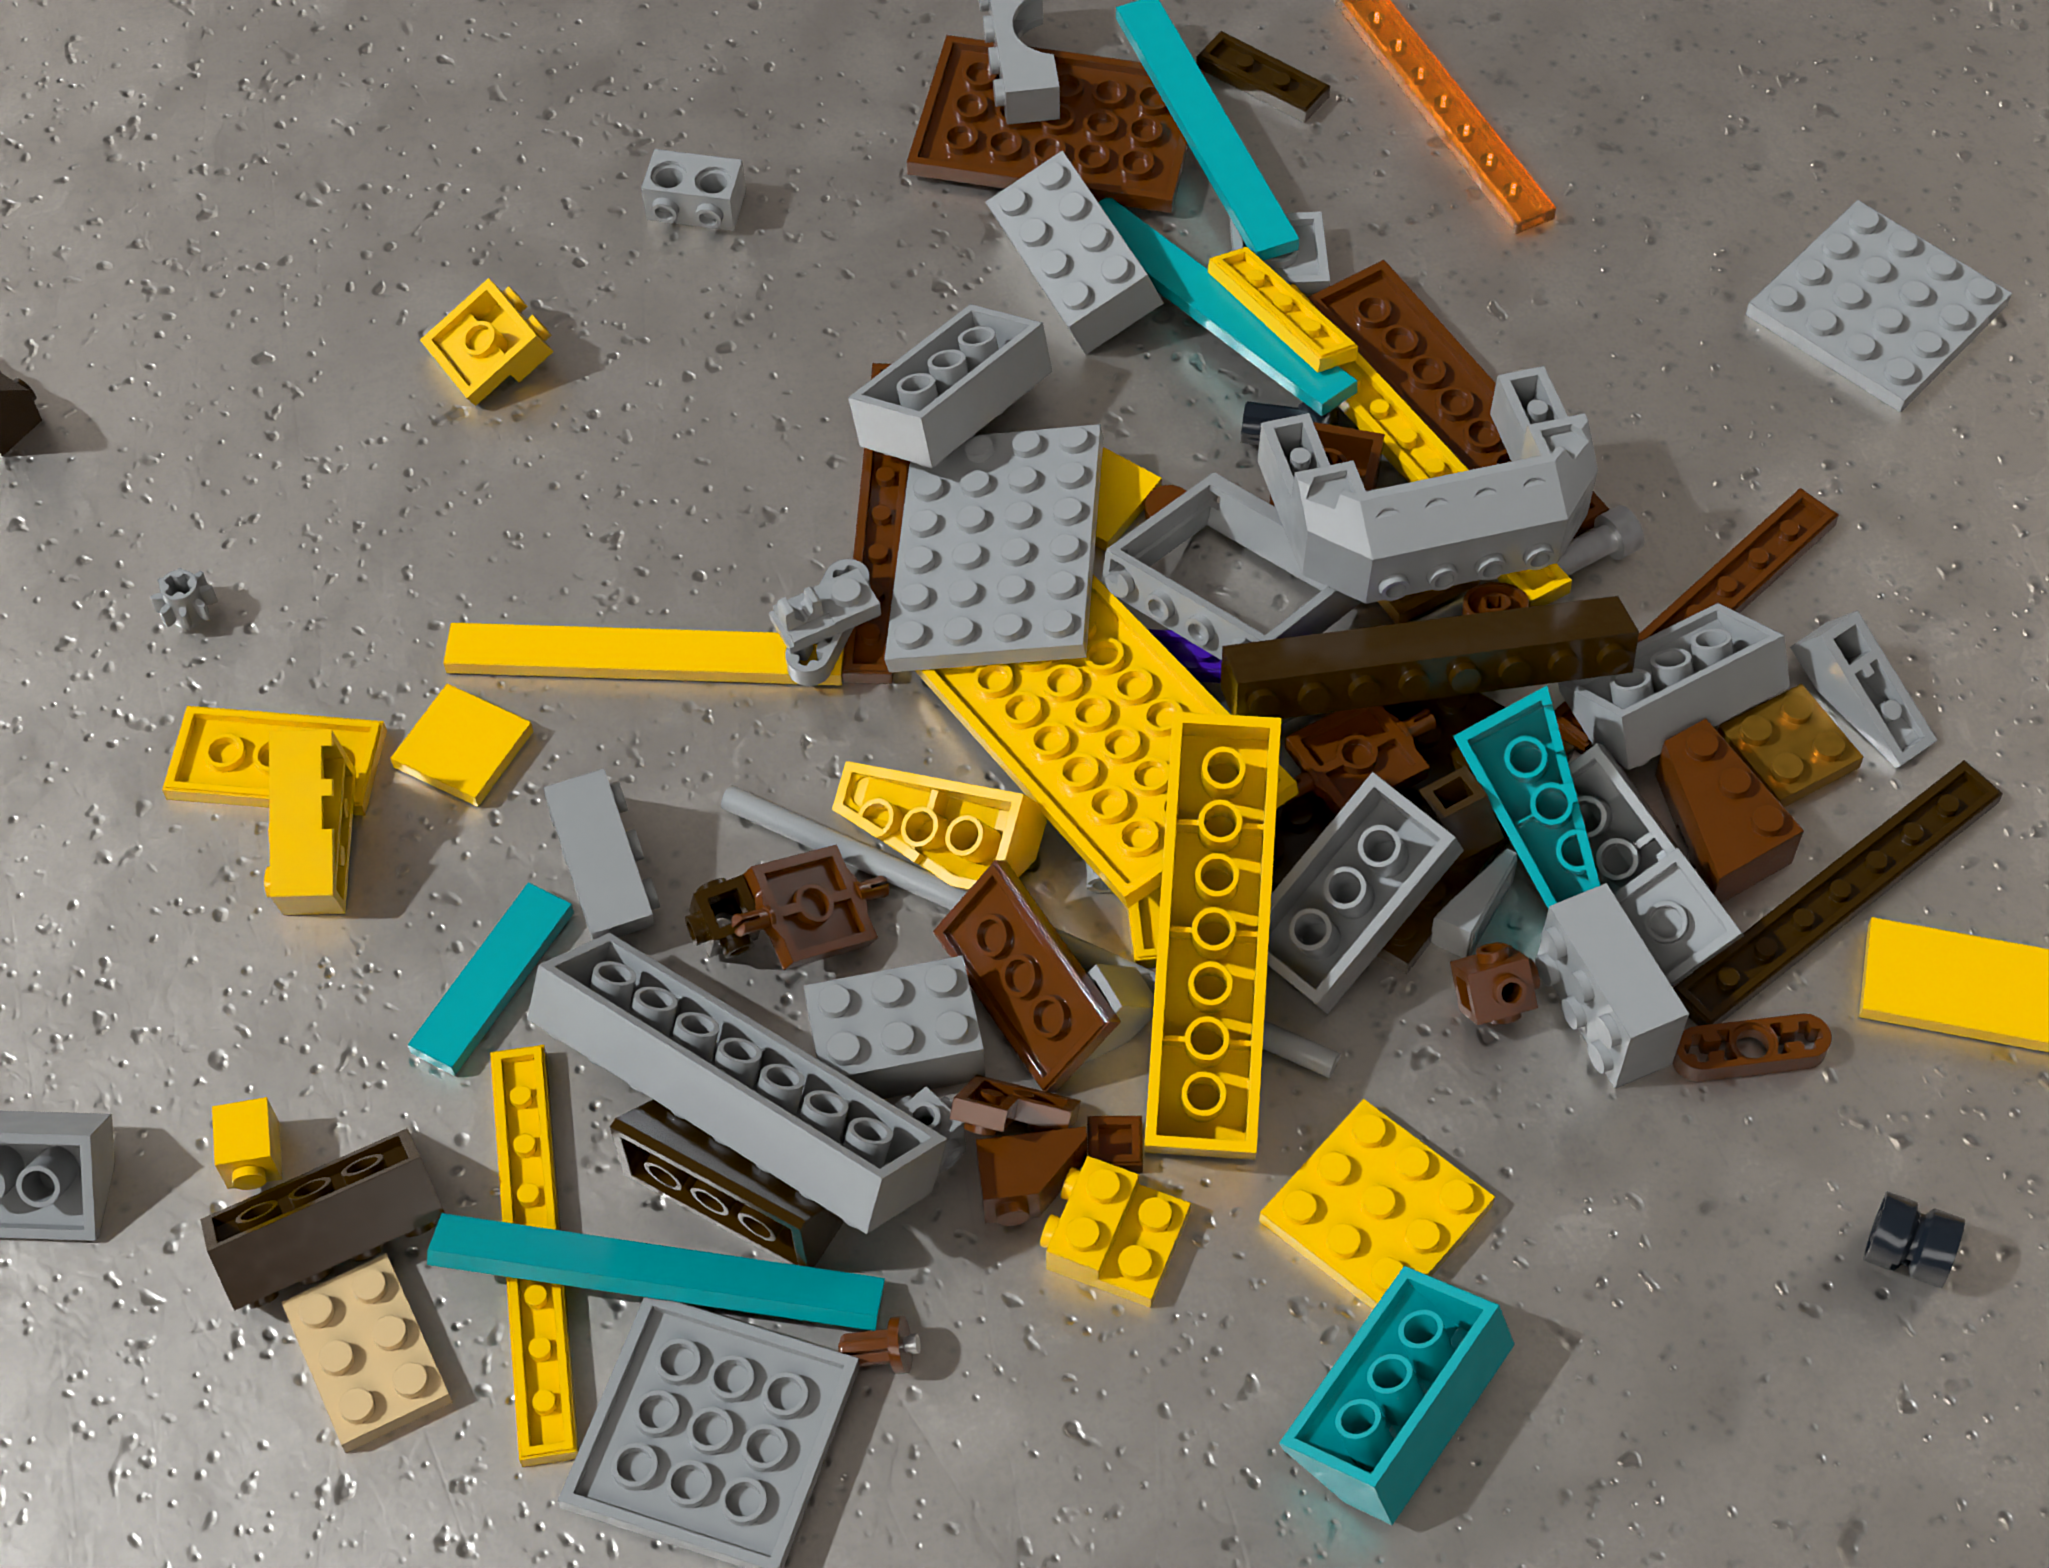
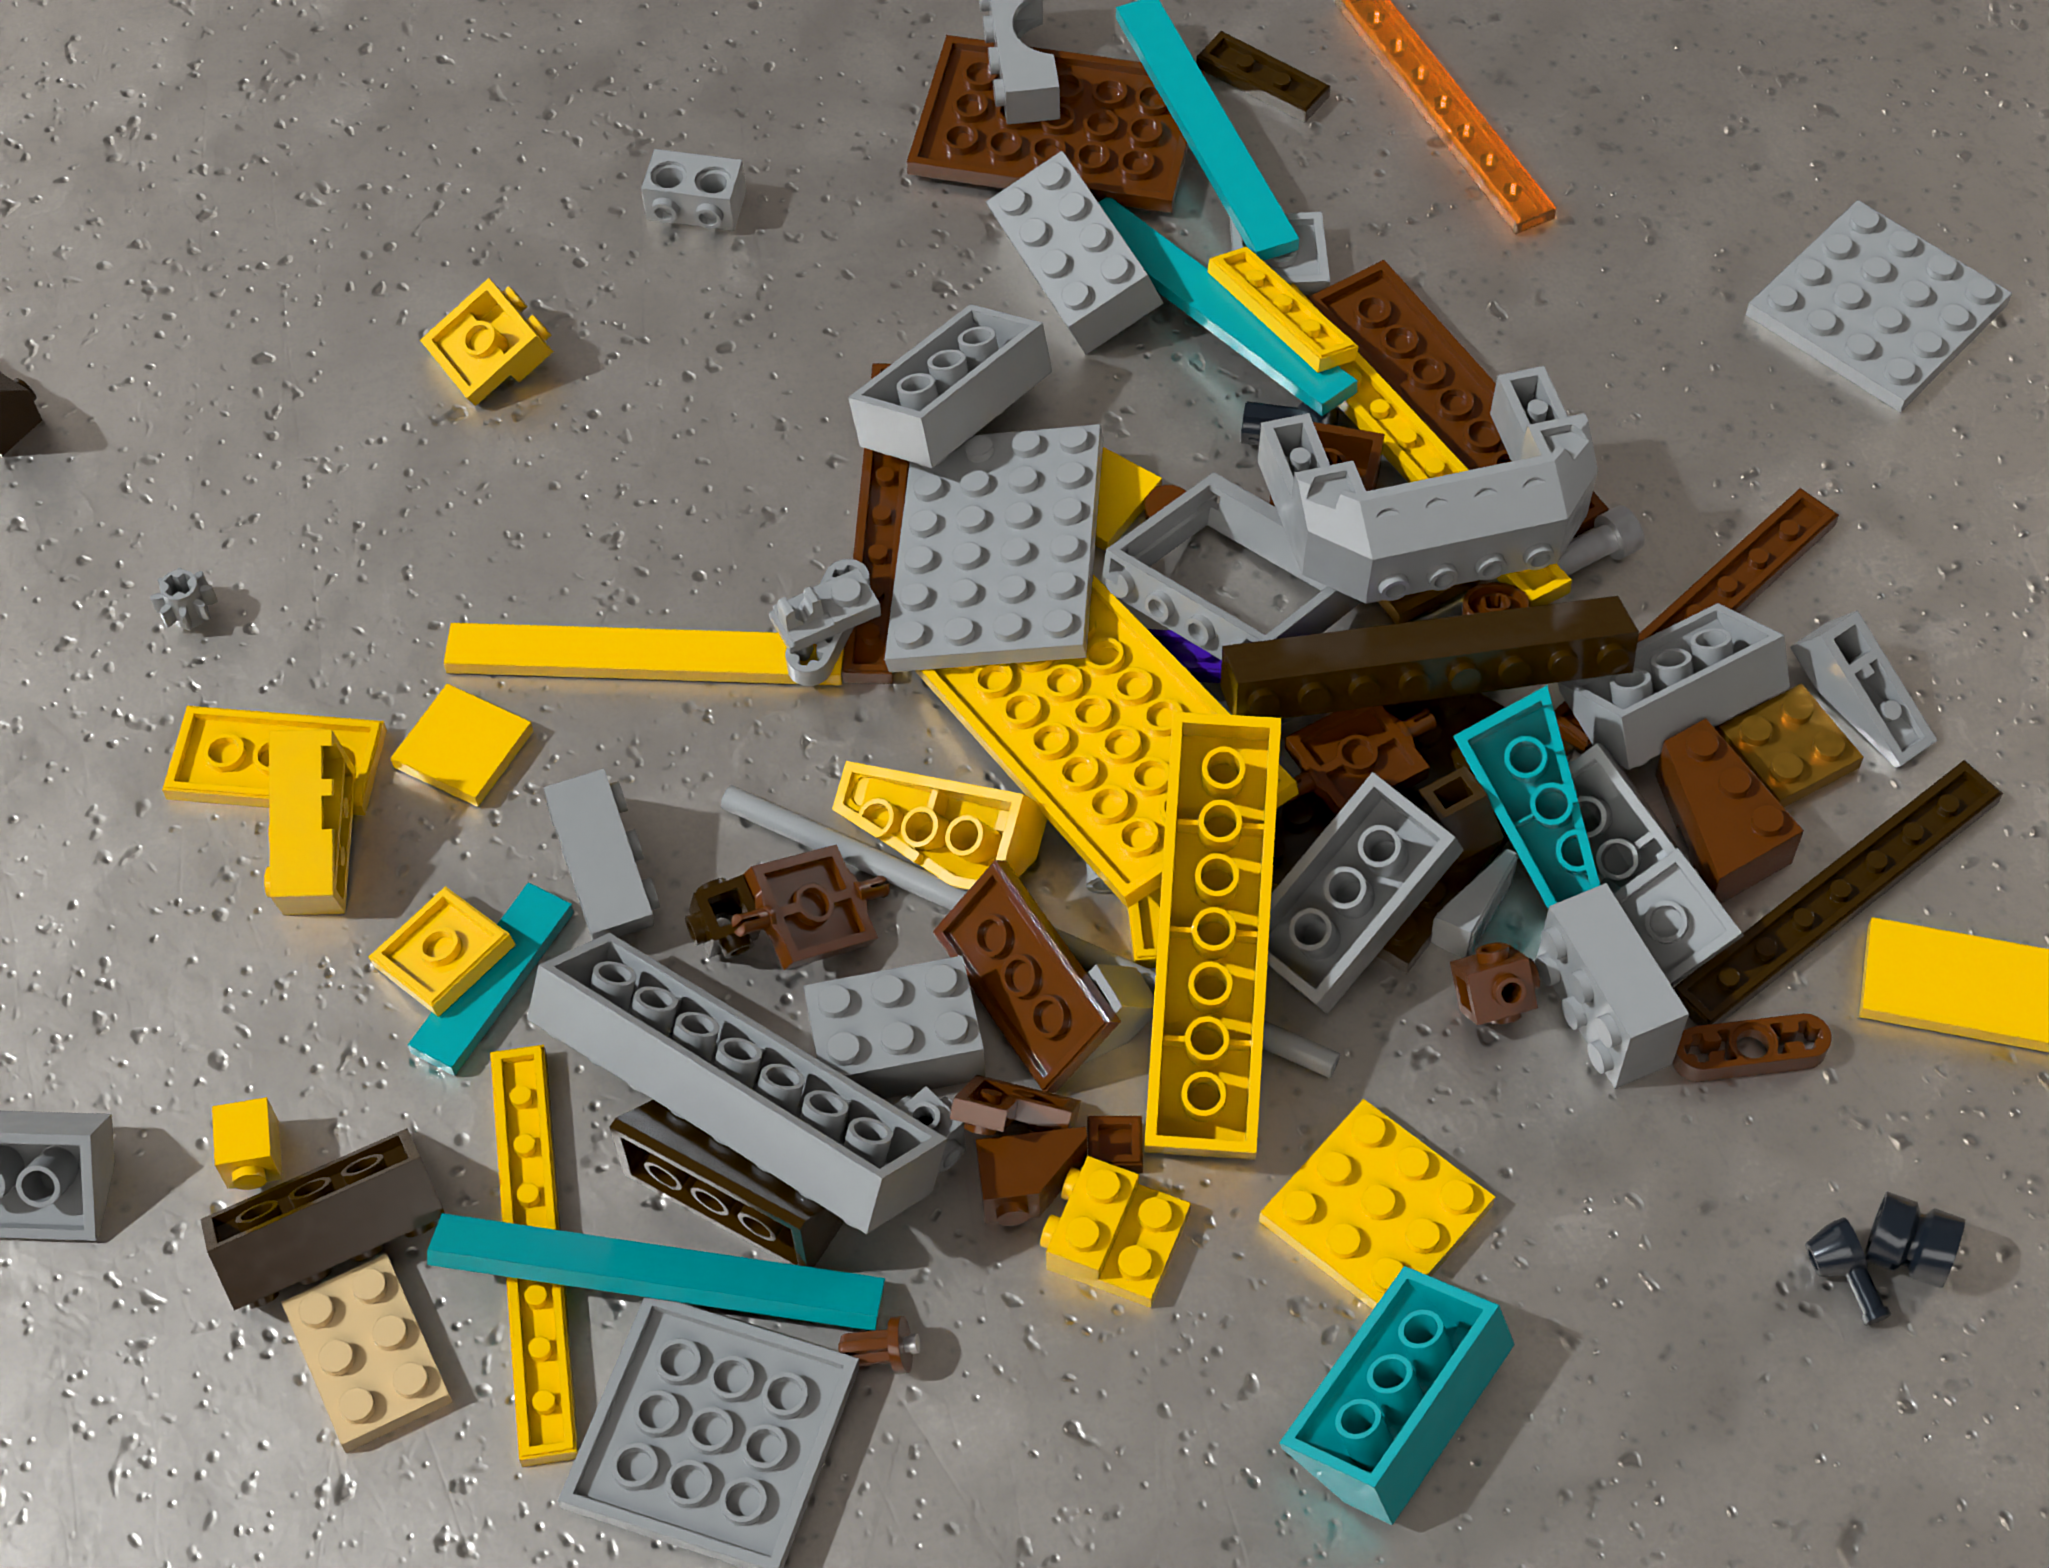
none -> yellow tile [368,886,516,1017]
none -> black bar [1805,1217,1891,1326]

